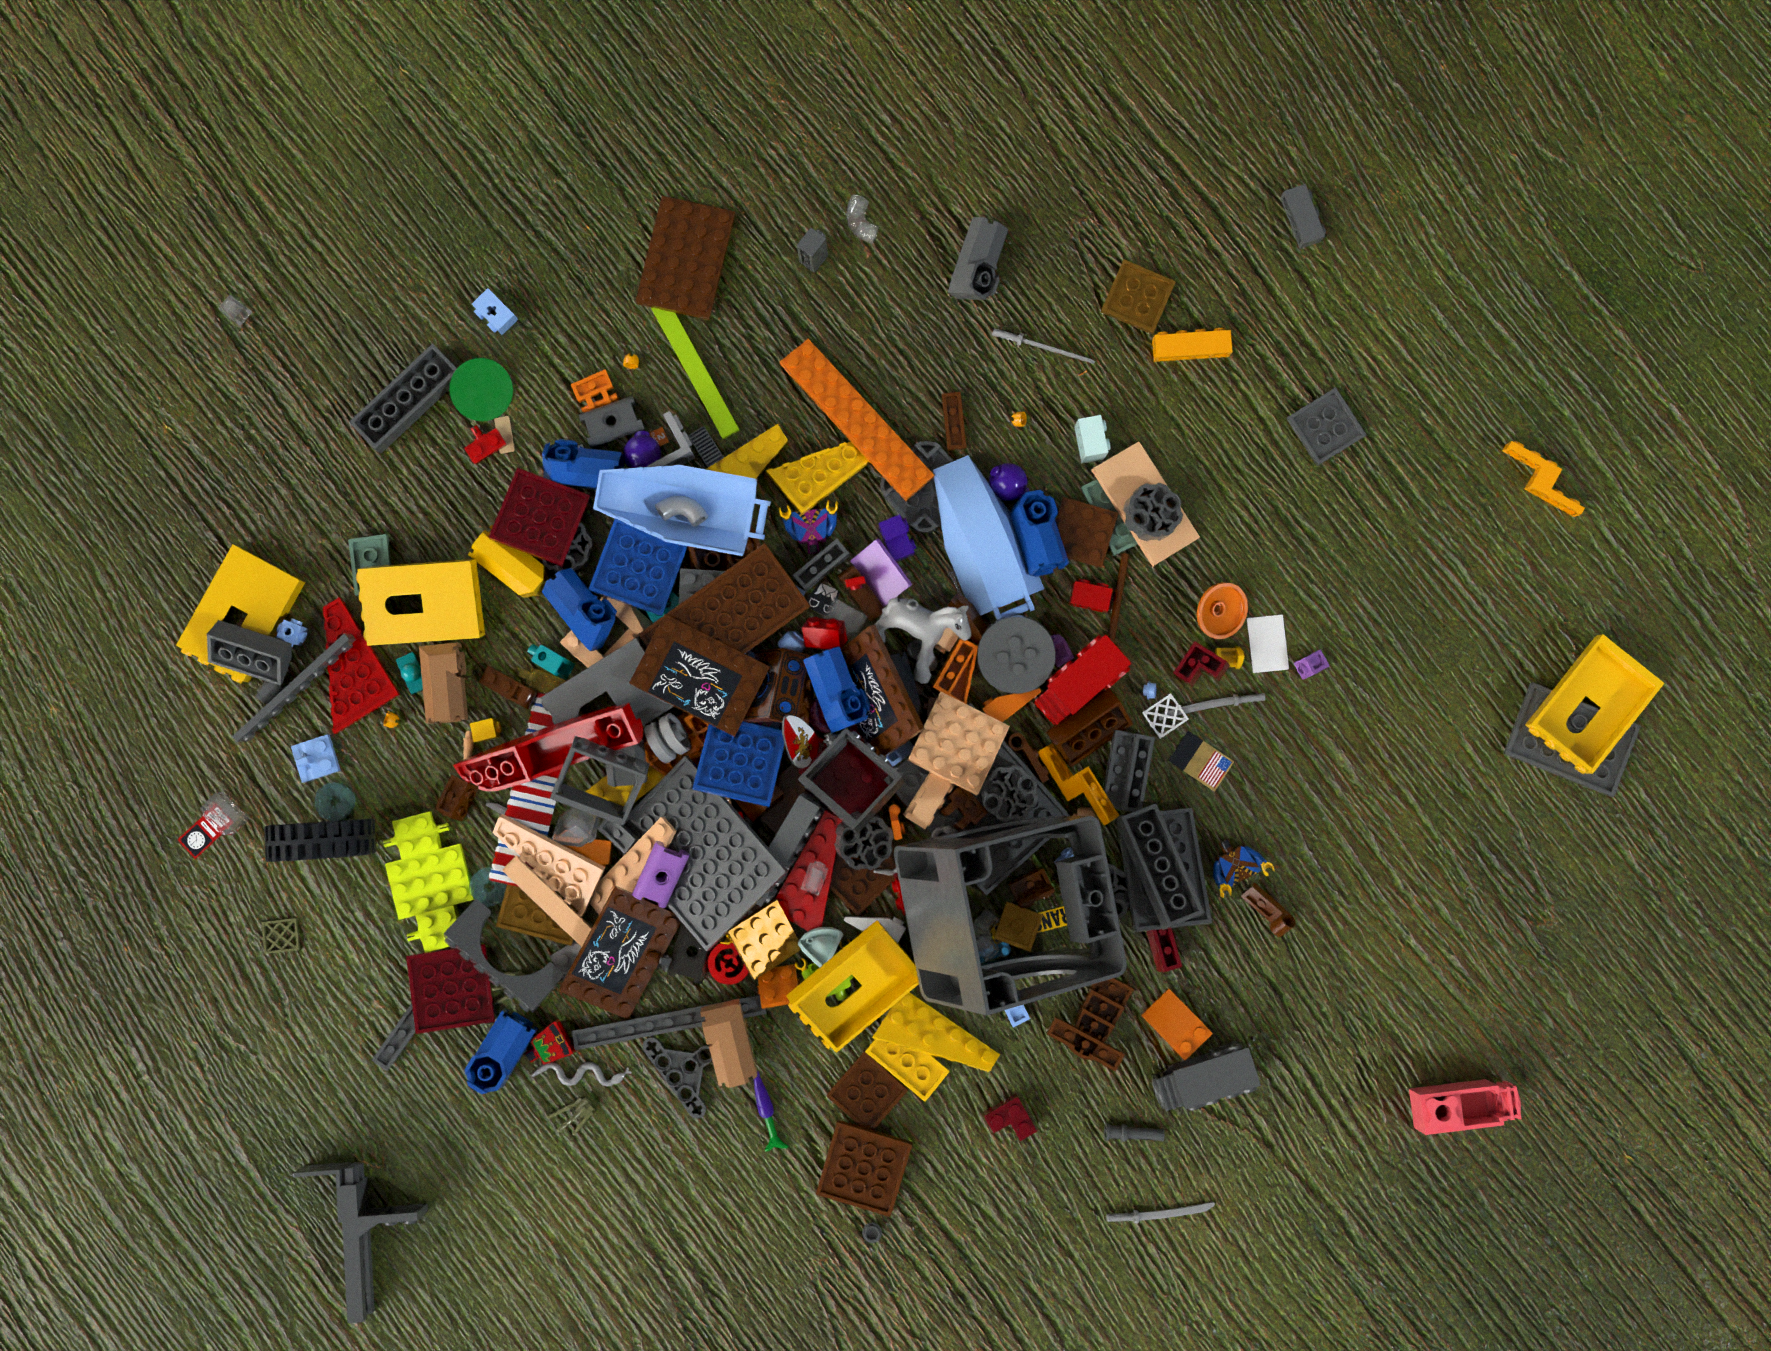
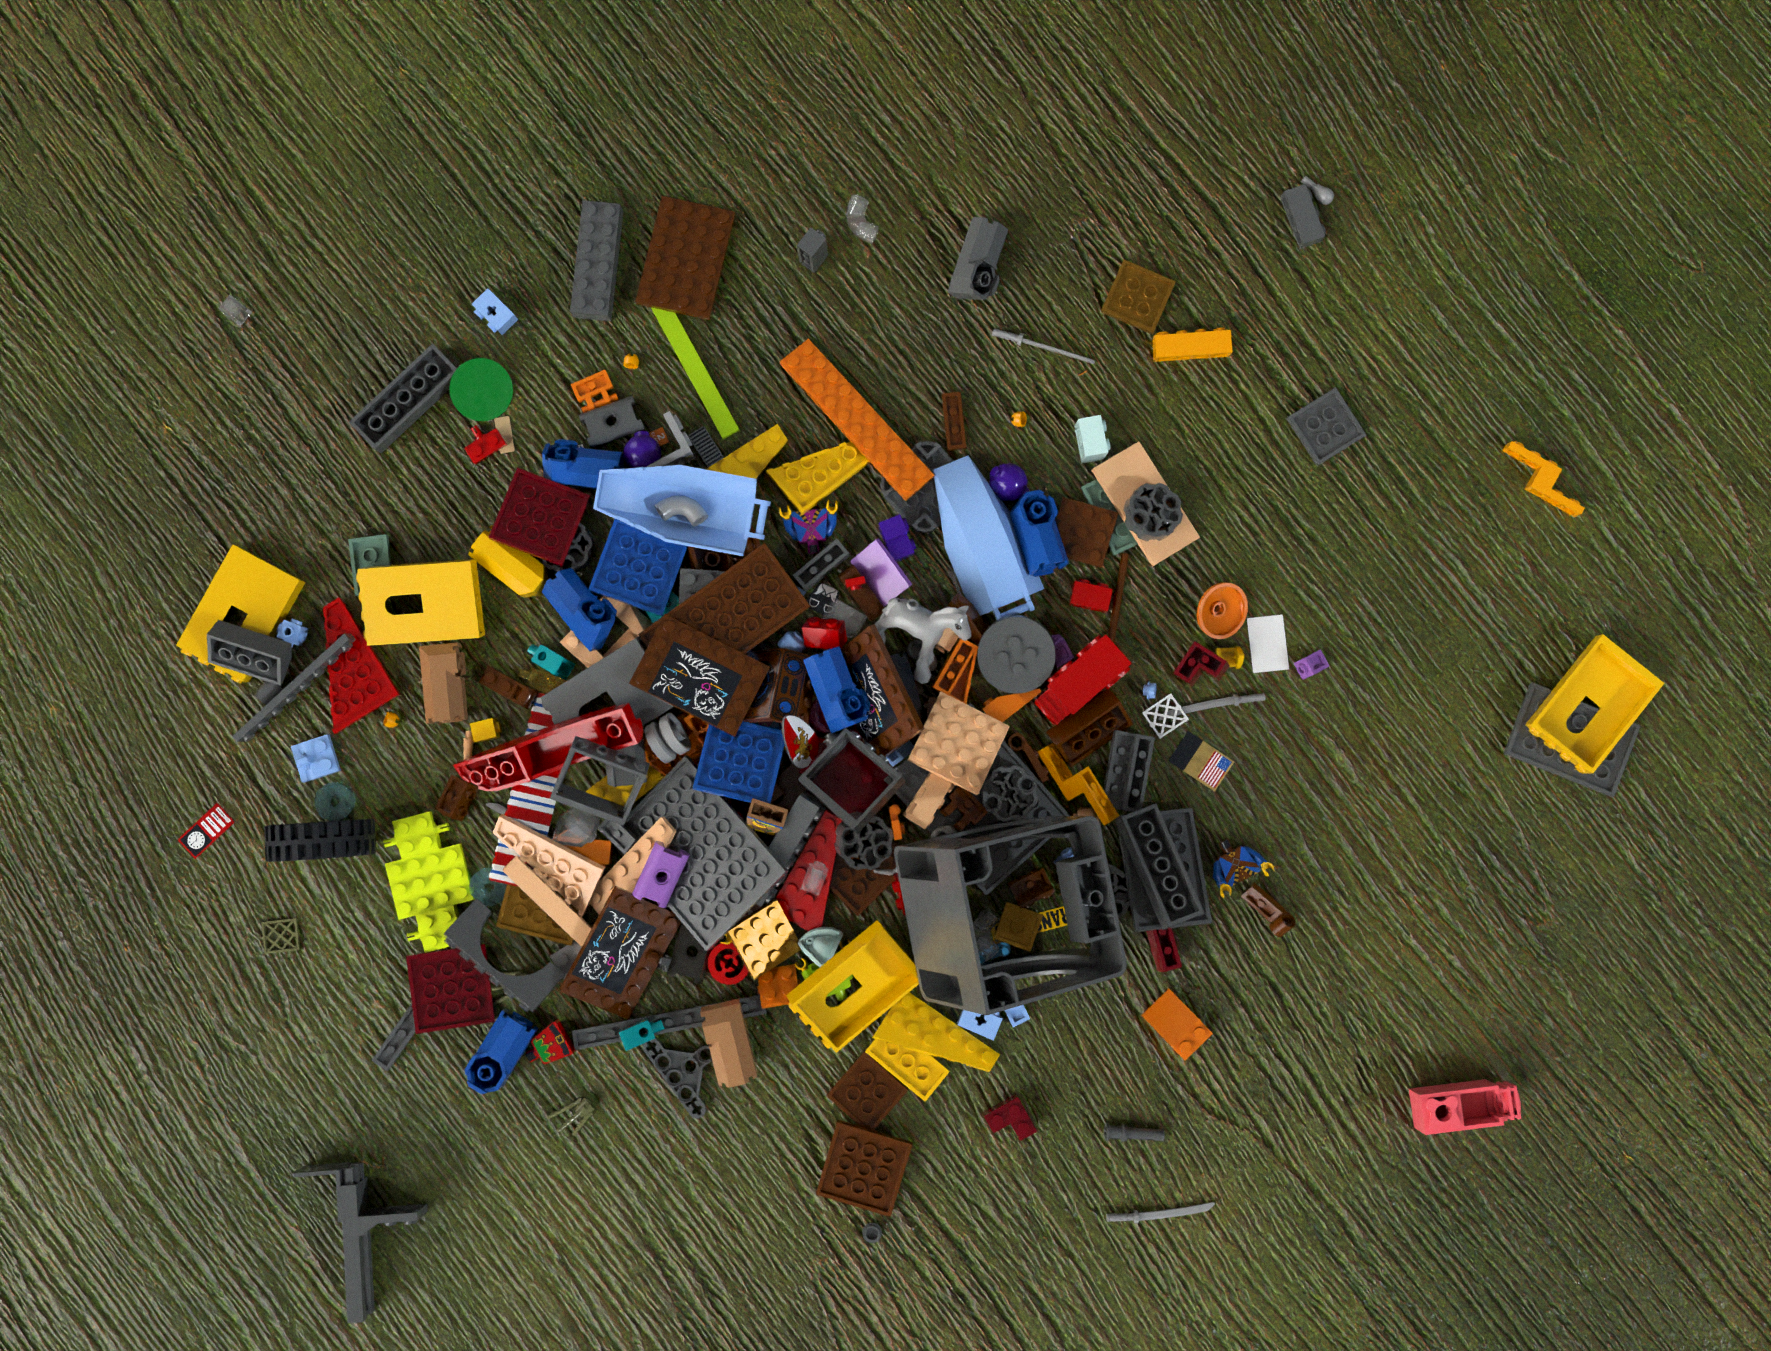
clear brick [200,792,250,835] -> none
teal tile [396,652,423,695] -> none
light grey animal [531,1062,632,1087] -> none
piece [753,1071,789,1152] -> none
white slope [844,916,906,943] -> none
reddish brown slope [1046,977,1134,1072] -> none
dark grey piece [1151,1041,1261,1111] -> none
none -> dark grey brick [570,200,624,321]
none -> teal torso [618,1018,664,1051]
none -> medium nougat torso [747,798,788,835]
none -> light blue brick [957,1010,1003,1041]
none -> light grey piece [1301,176,1334,205]

